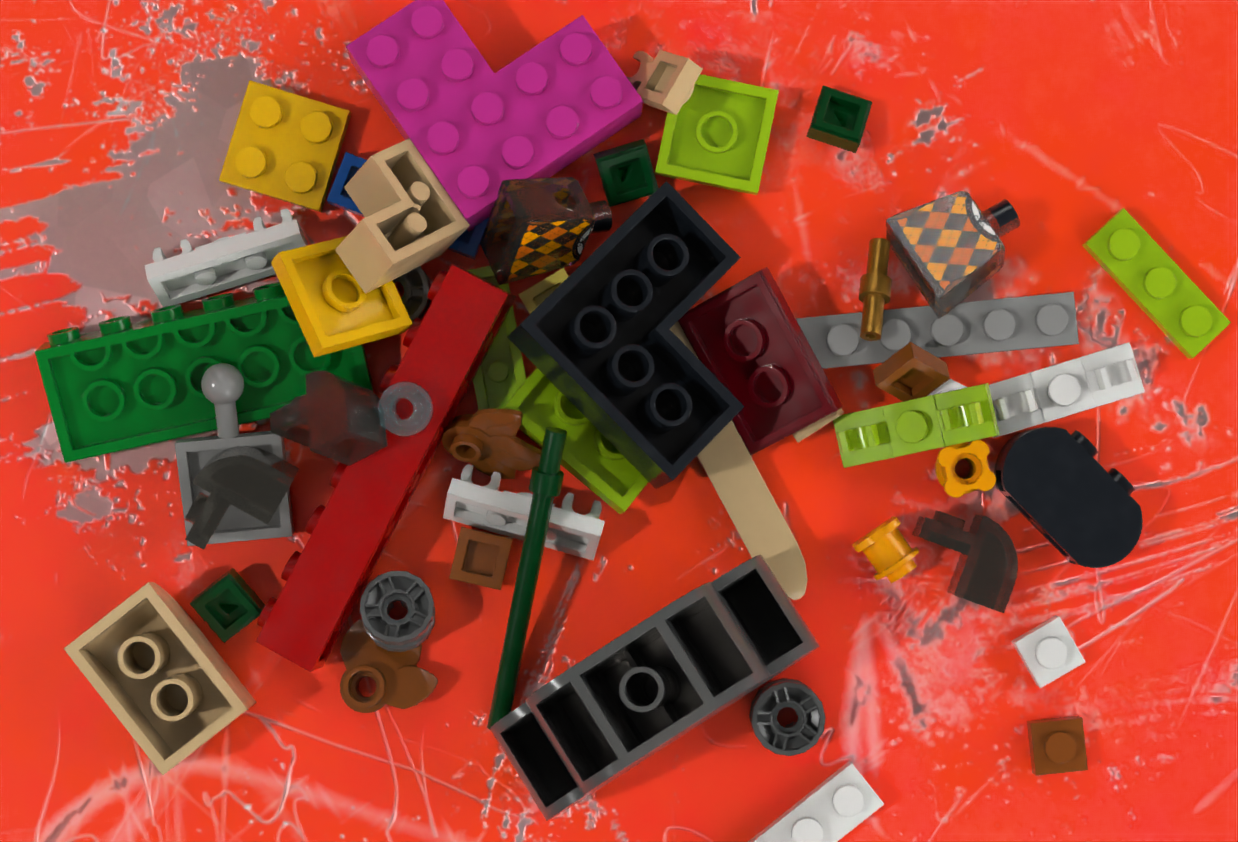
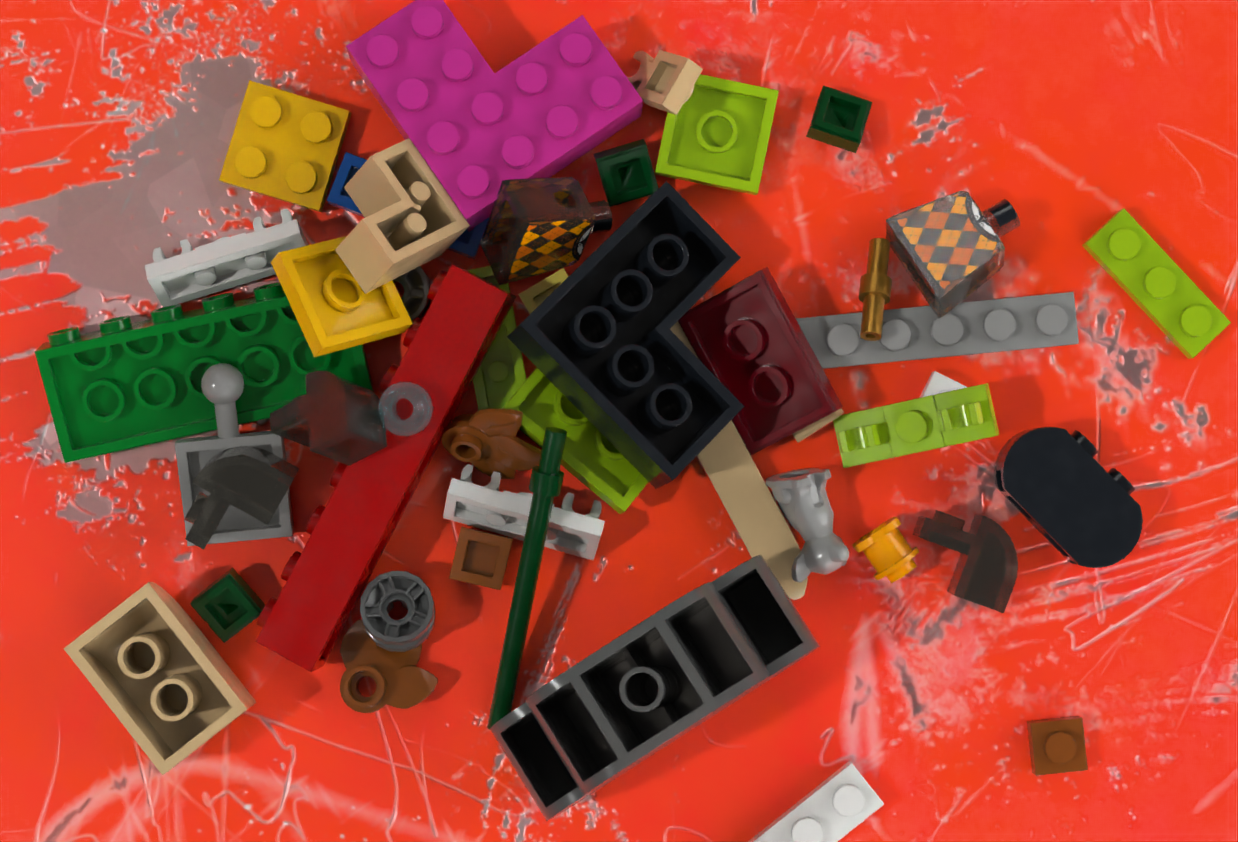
dark grey wheel [749,678,826,756] -> none
dark orange plate [873,342,950,401] -> none
light orange brick [935,440,996,498] -> none
white plate [989,342,1145,438] -> none
white plate [1011,615,1086,688] -> none
none -> light grey animal [766,468,849,582]

